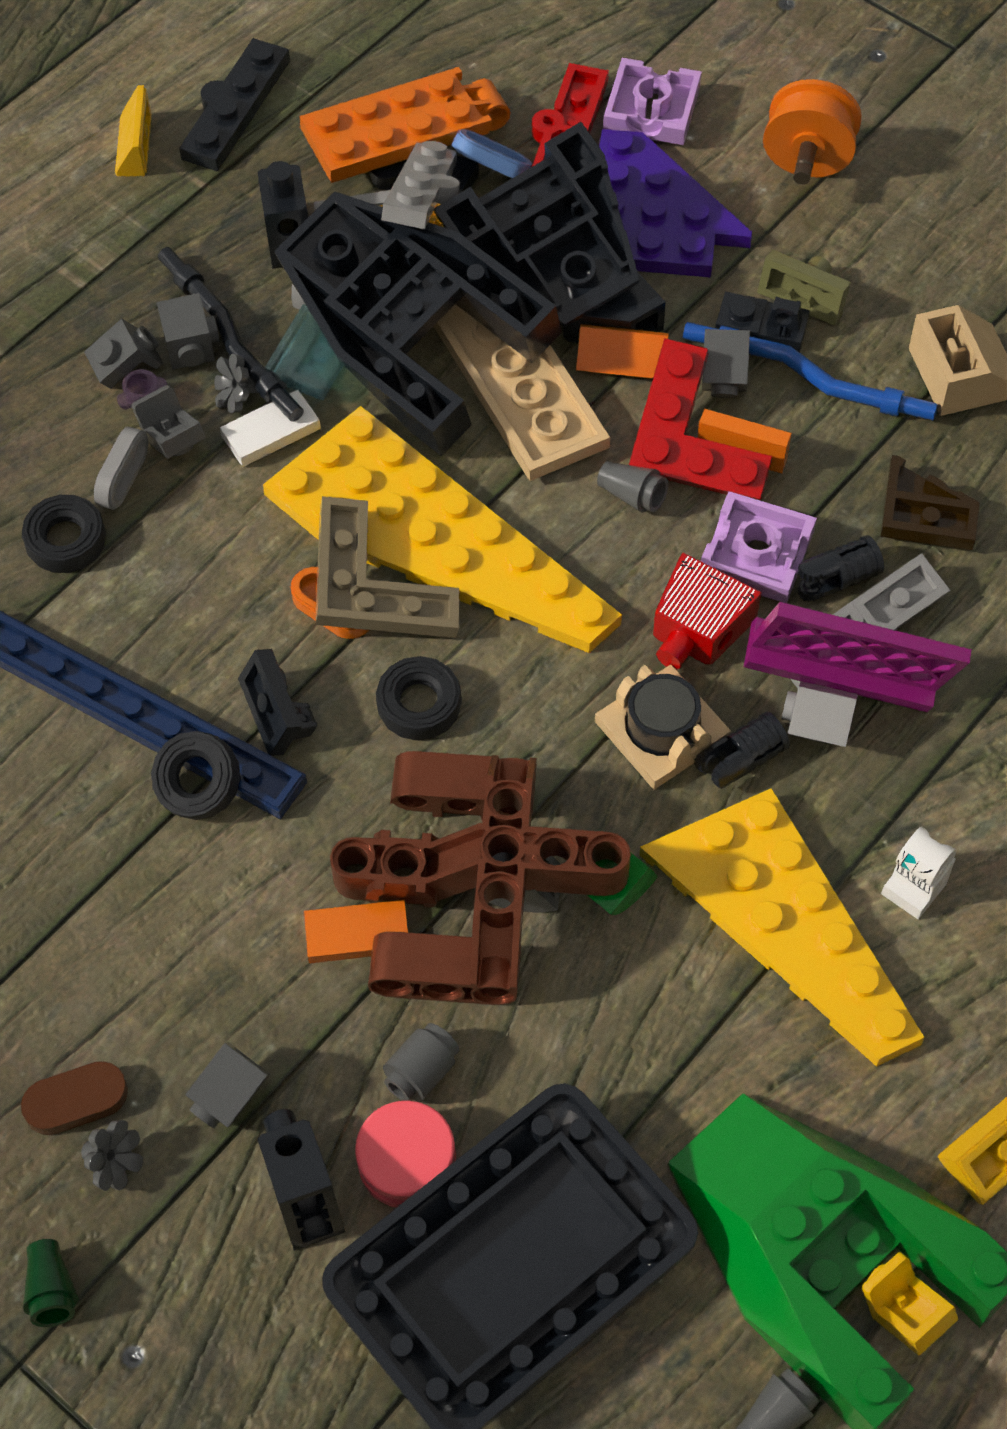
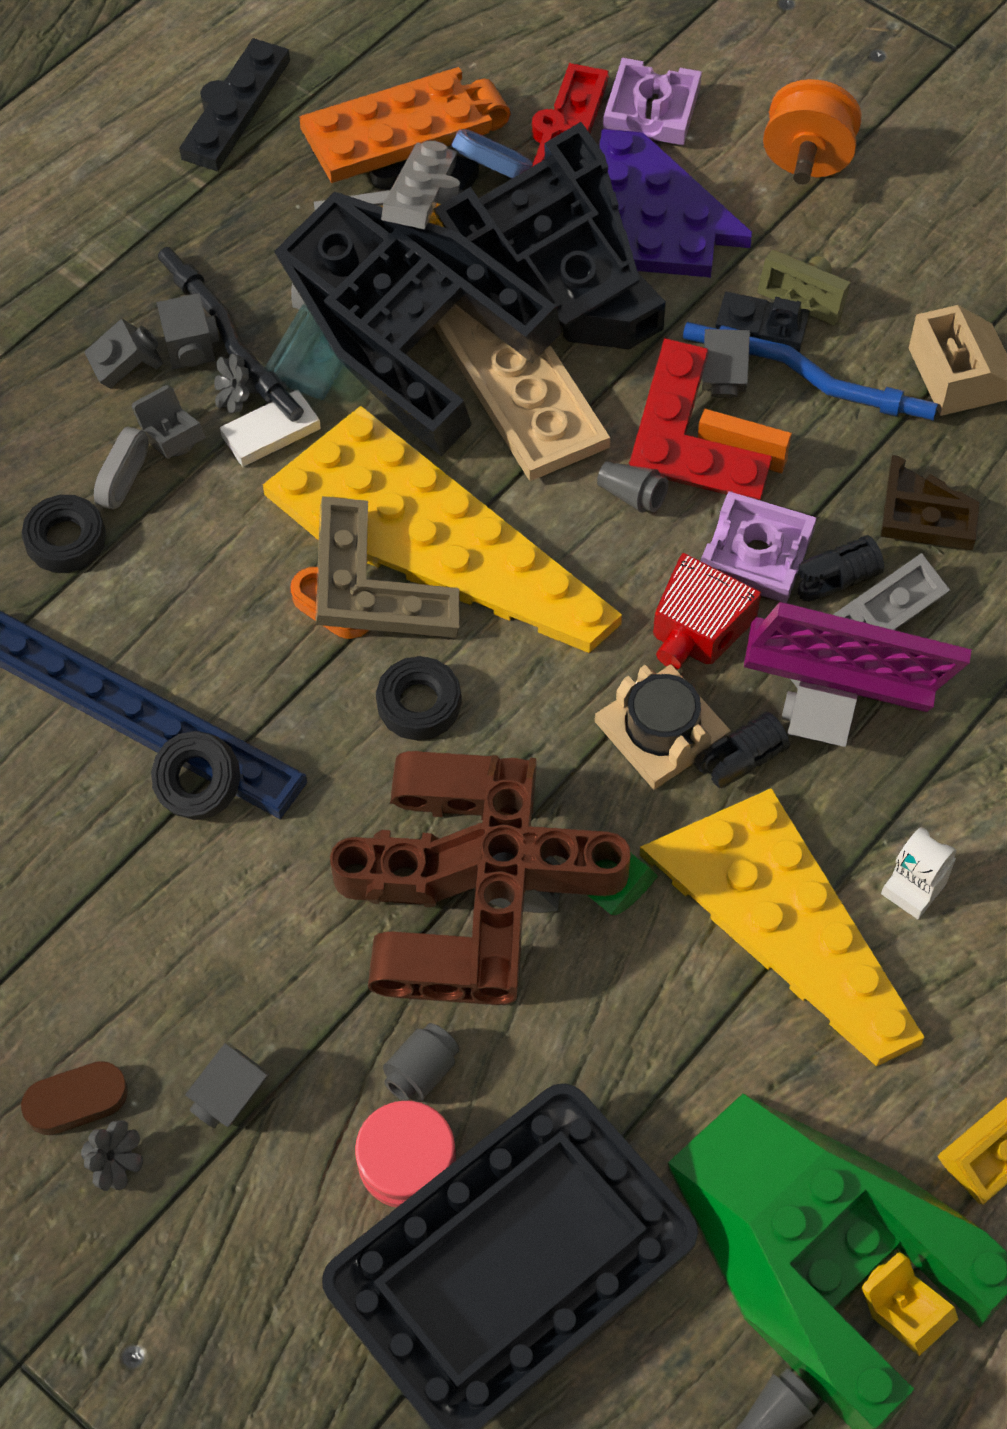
dark green cone [23,1239,79,1327] -> none
yellow slope [115,85,152,177] -> none
clear purple plate [117,369,167,409] -> none
black hinge [238,649,318,756] -> none
black torso [257,161,308,269] -> none
black torso [257,1109,345,1251] -> none
orange tile [304,900,408,963] -> none
orange tile [576,324,669,378] -> none

